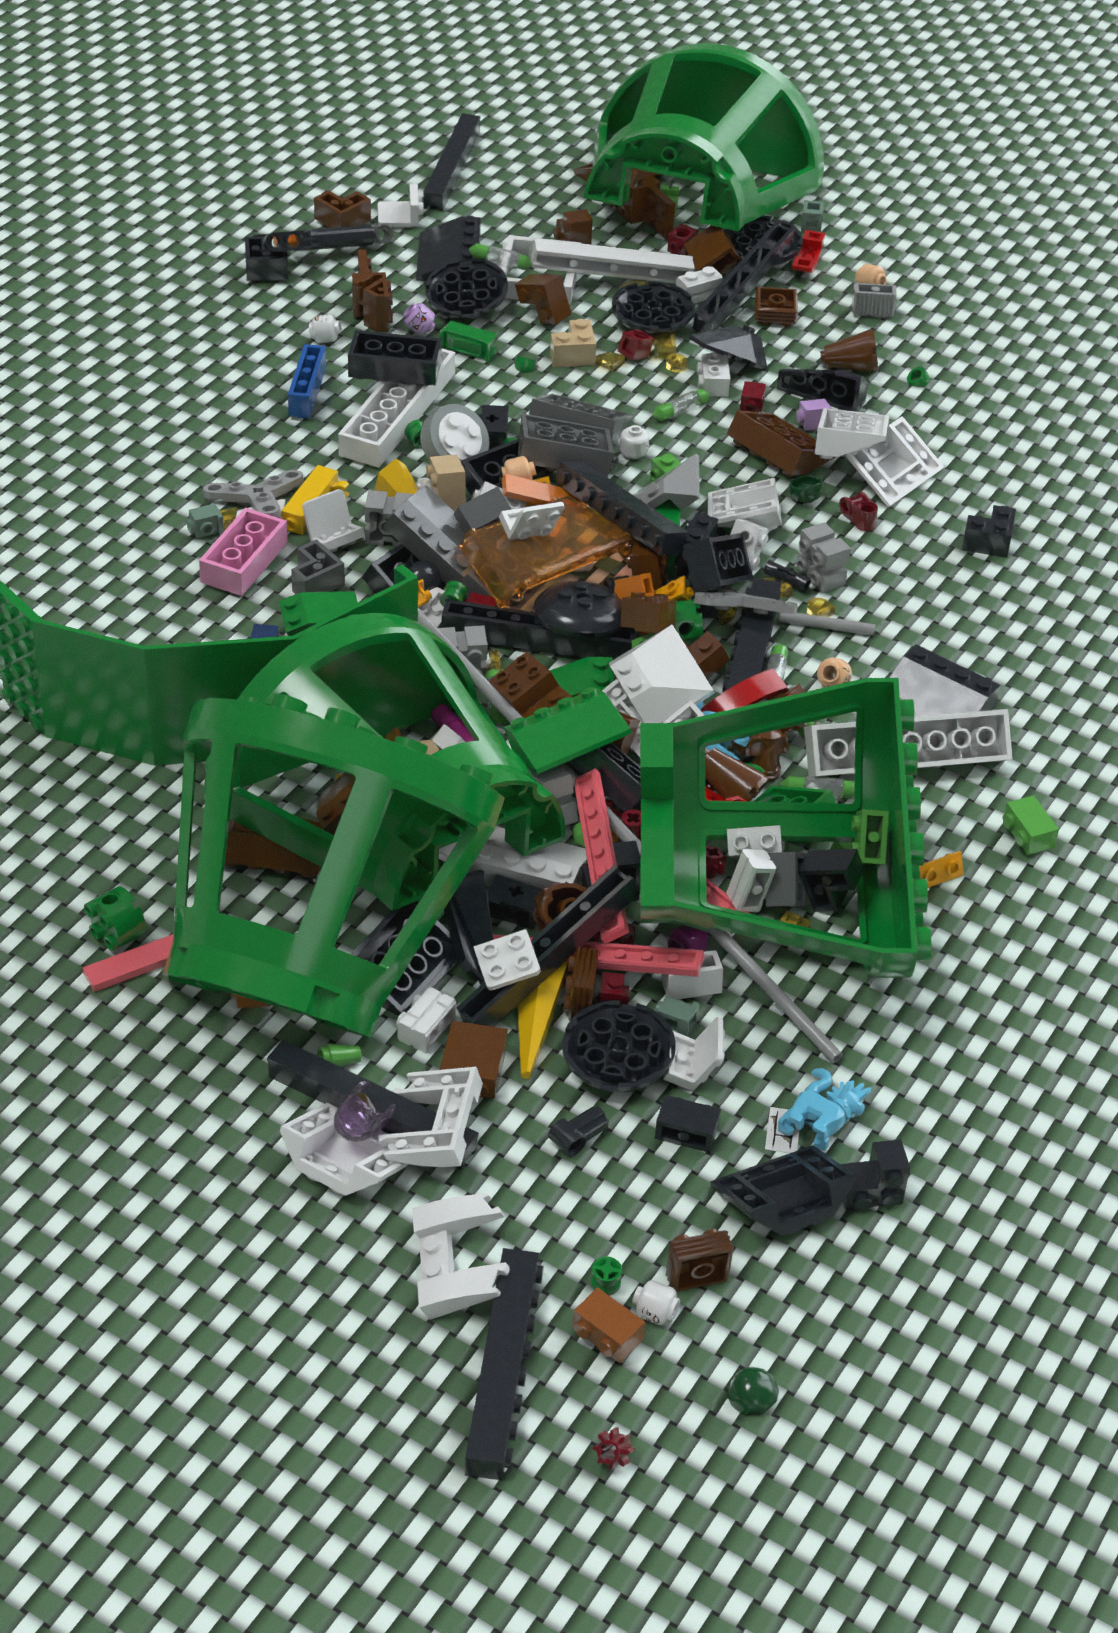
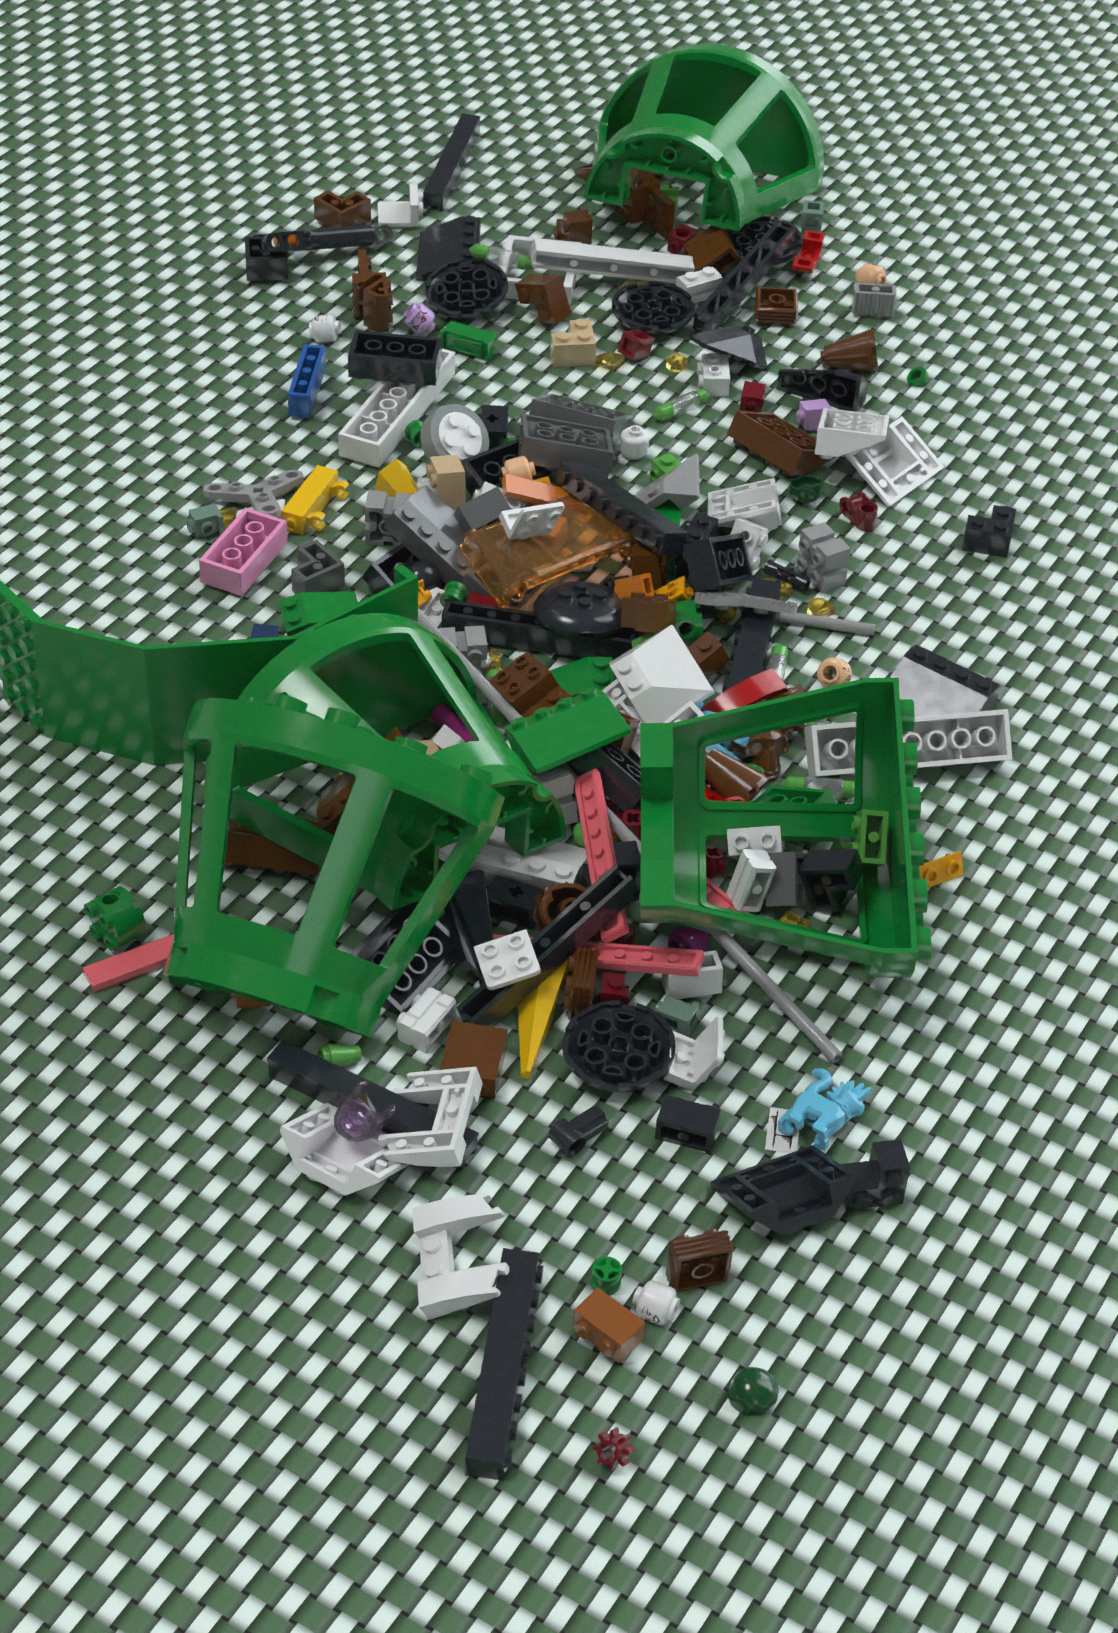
white bracket [302,489,365,552] -> none
green piece [514,356,537,373] -> none
clear yellow tile [653,332,676,359] -> none
bright green brick [1002,795,1059,855] -> none

